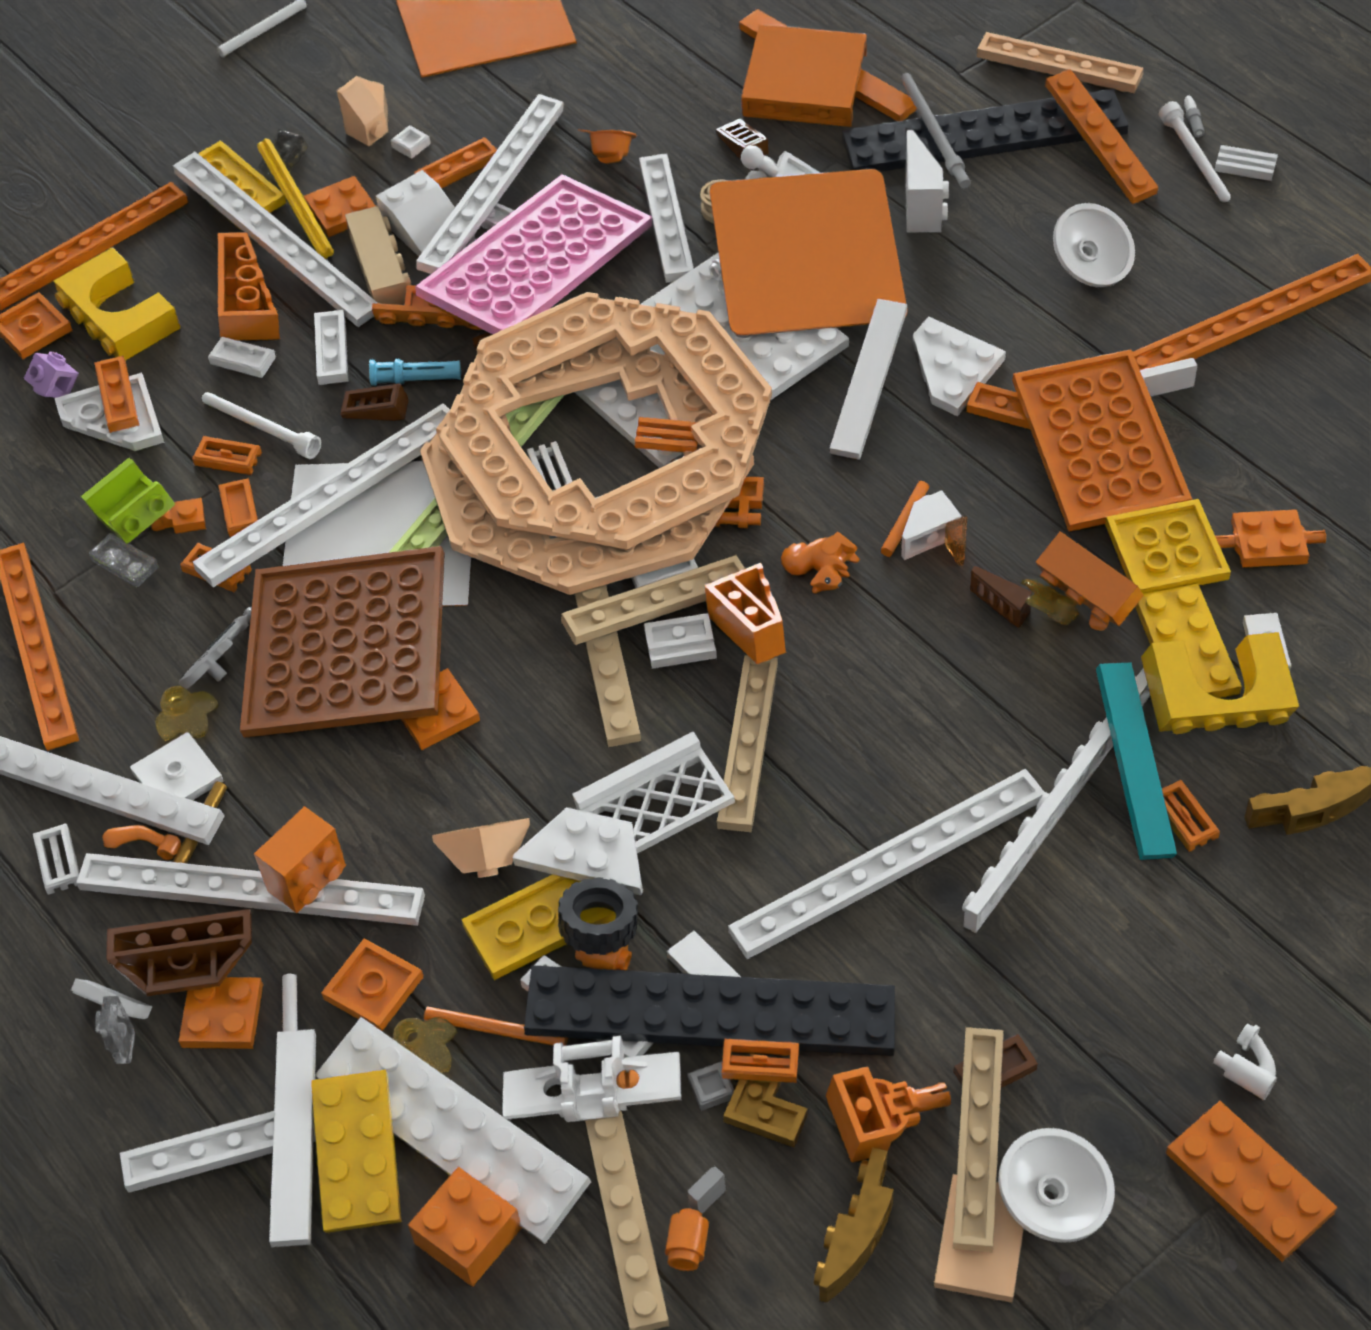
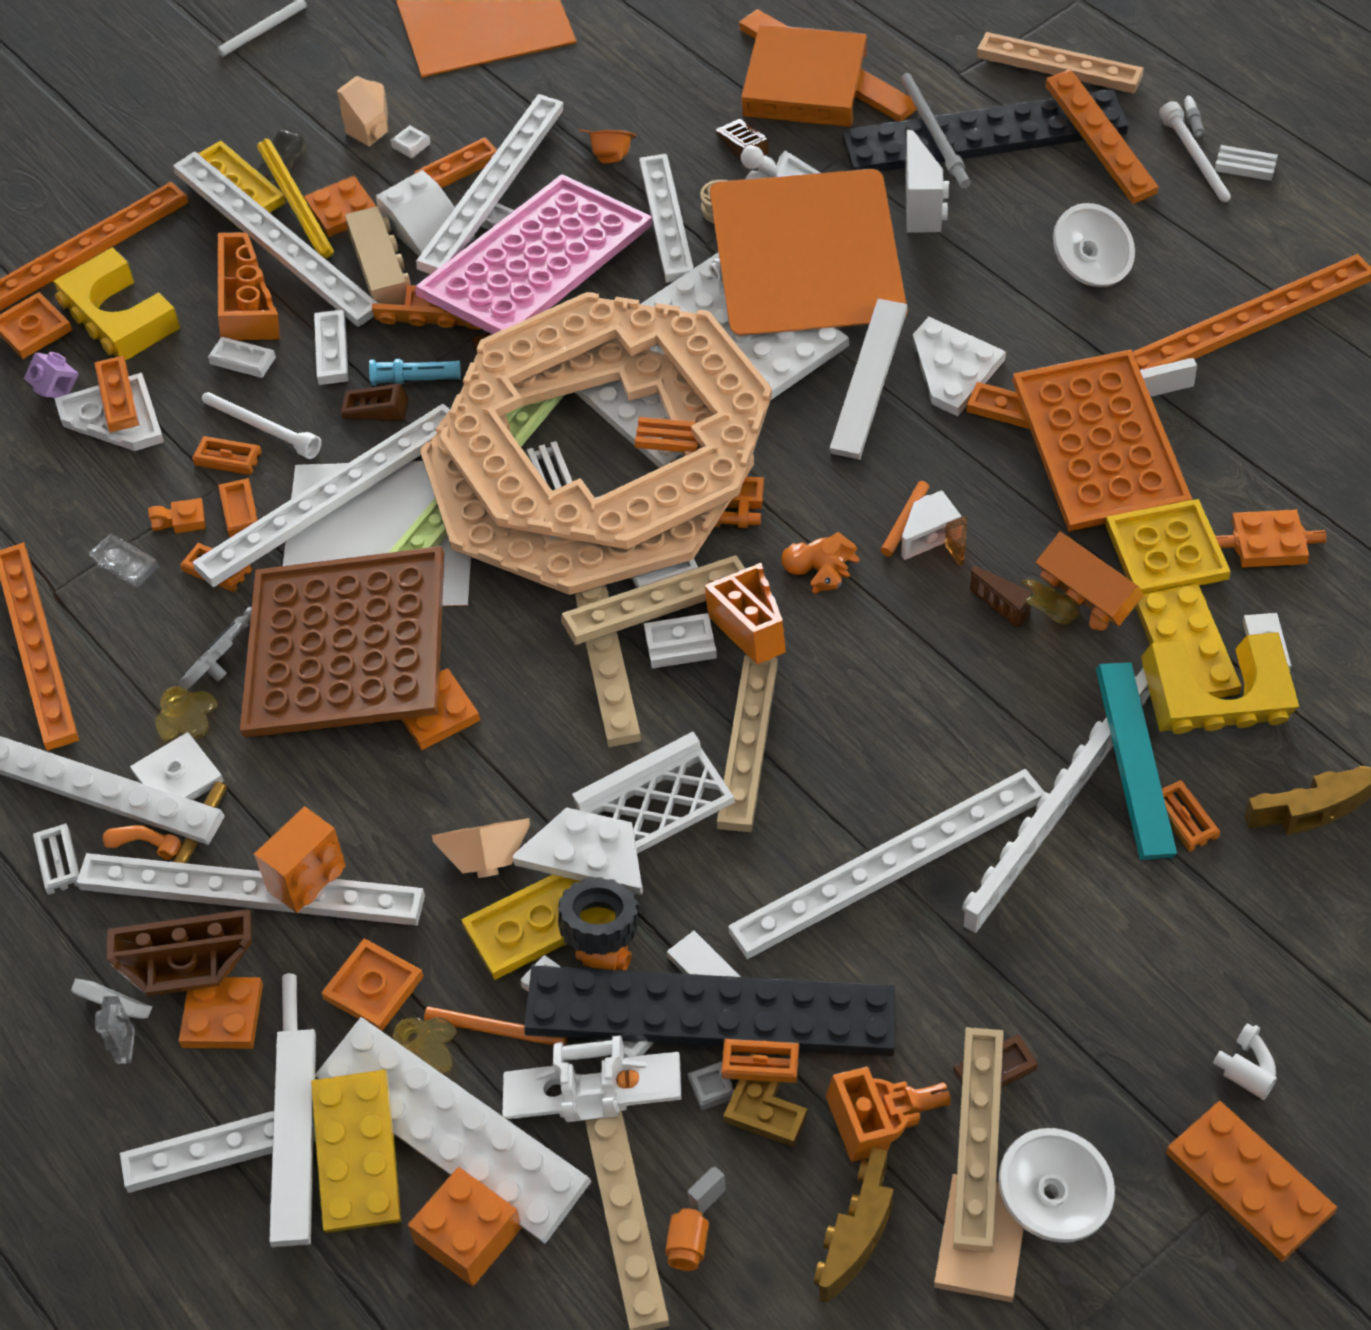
lime panel [81,458,176,544] -> none

